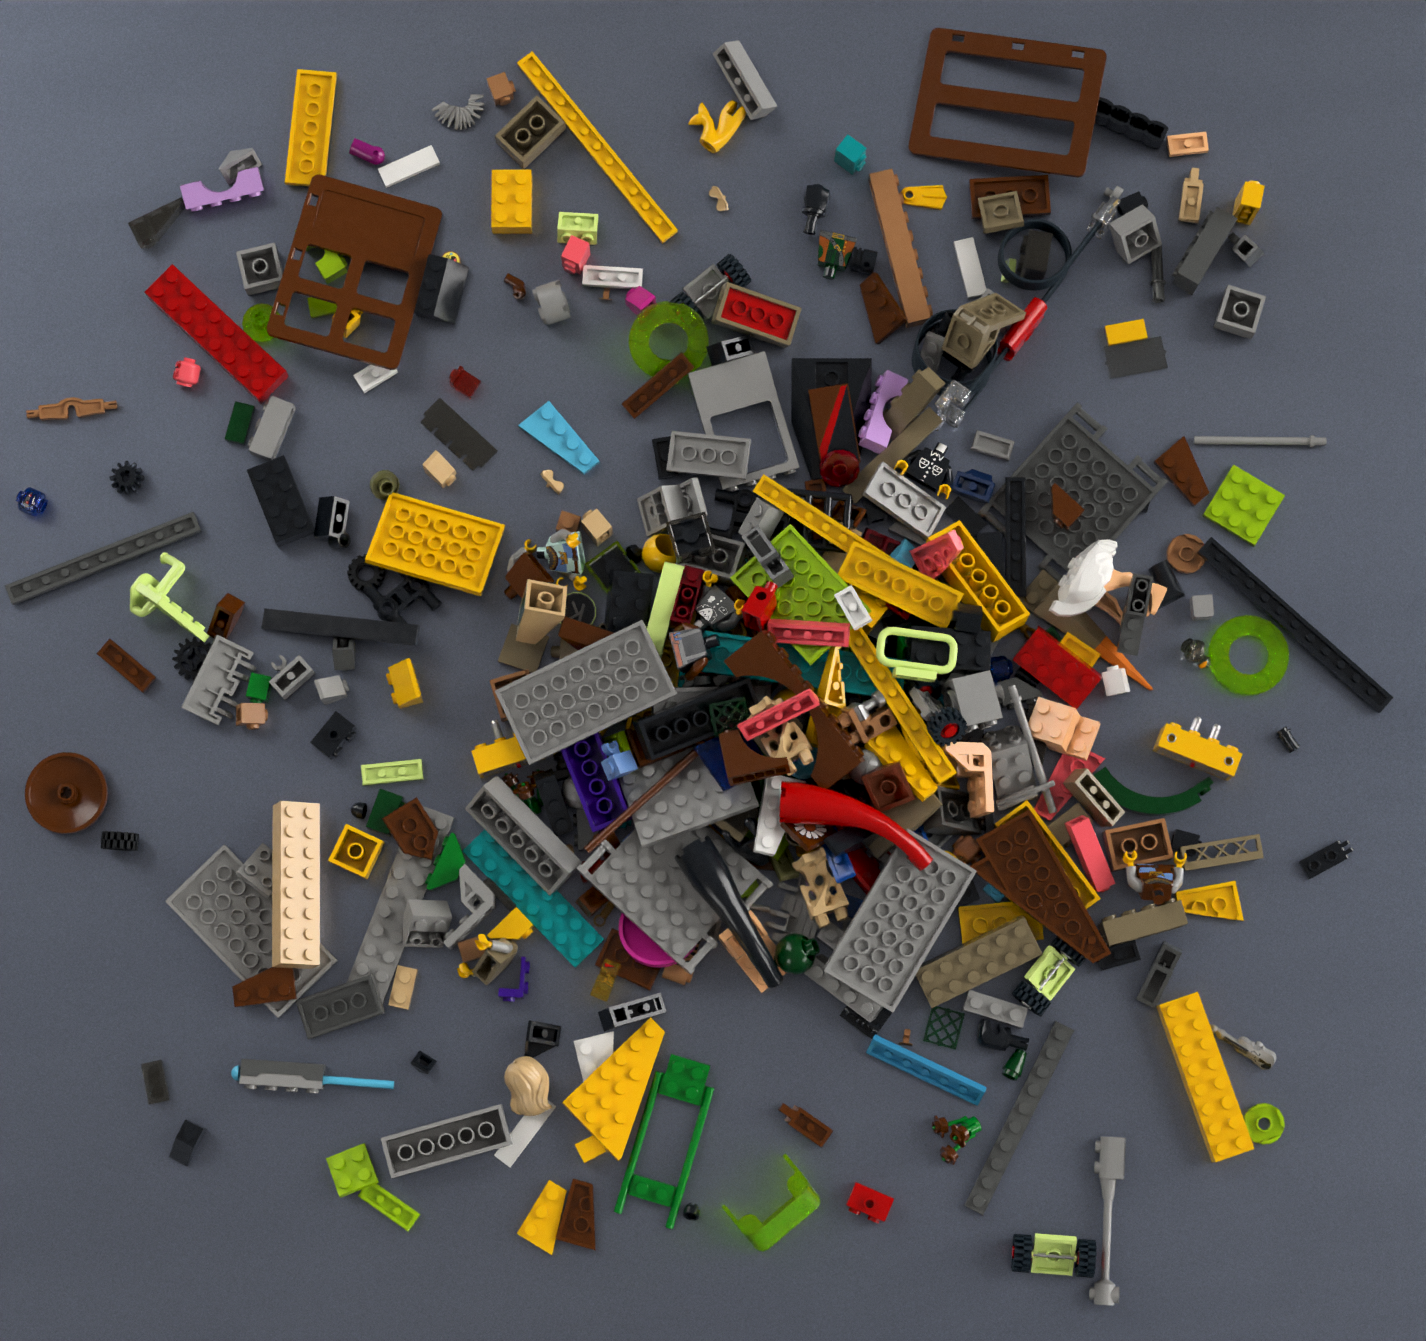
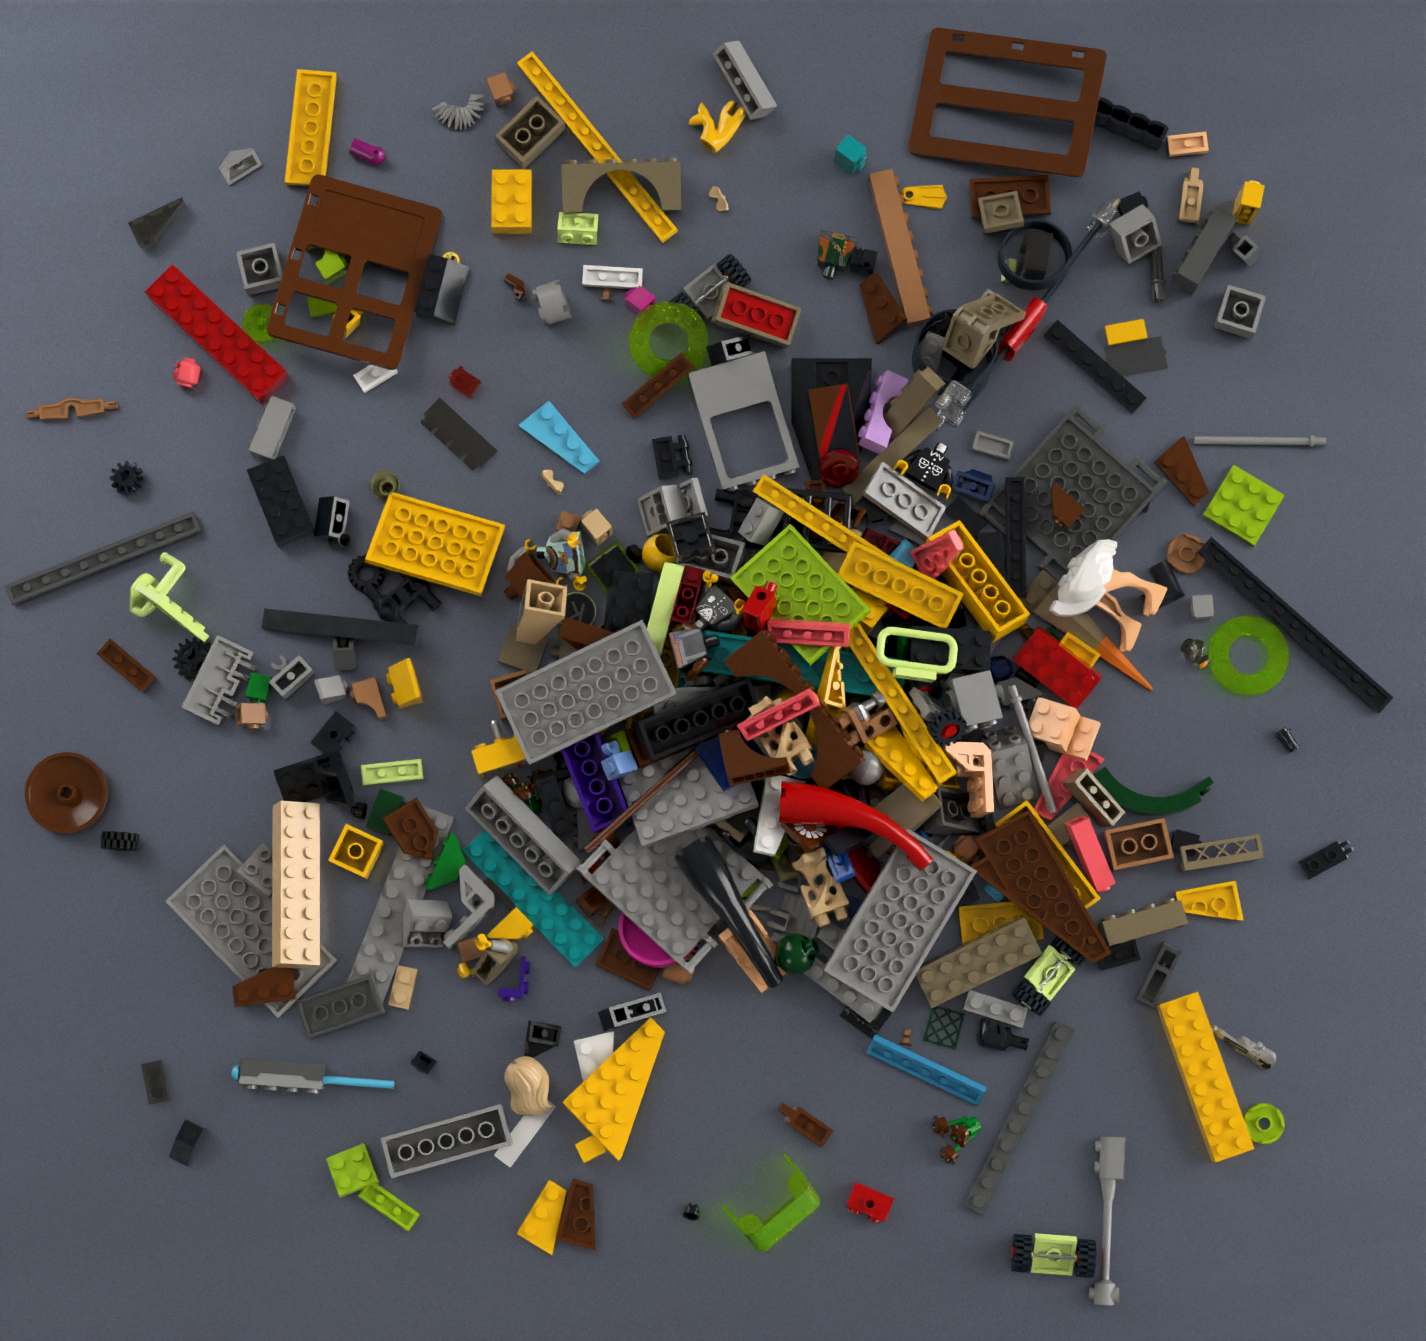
clear blue head [16,487,48,516] -> none
lavender arch [180,166,264,212] -> none
reddish brown slope [207,593,245,639] -> none
dark green tile [225,401,255,445] -> none
white tile [378,145,440,188] -> none
tan slope [422,450,457,488] -> none
coral brick [561,235,590,275] -> none
clear yellow leg [590,959,621,1002] -> none
green plate [614,1054,715,1229] -> none
light grey plate [666,431,751,480] -> none
clear green window [709,697,749,738] -> none
dark grey slope [741,525,794,588] -> none
black piece [802,184,830,235] -> none
white plate [834,585,872,631] -> none
copper slope [861,761,915,812] -> none
black brick [951,603,983,633] -> none
white tile [953,237,987,299] -> none
light grey axle [995,780,1055,812] -> none
dark green cone [1002,1049,1027,1081] -> none
white brick [1102,665,1130,696] -> none
light grey tile [1104,186,1124,205] -> none
dark grey slope [1117,573,1153,656] -> none
torso [1123,850,1187,905] -> none
yellow piece [1152,716,1242,781] -> none
none -> black bracket [273,752,356,808]
none -> medium nougat arch [350,677,388,721]
none -> dark tan arch [561,158,682,212]
none -> black plate [1044,319,1147,414]

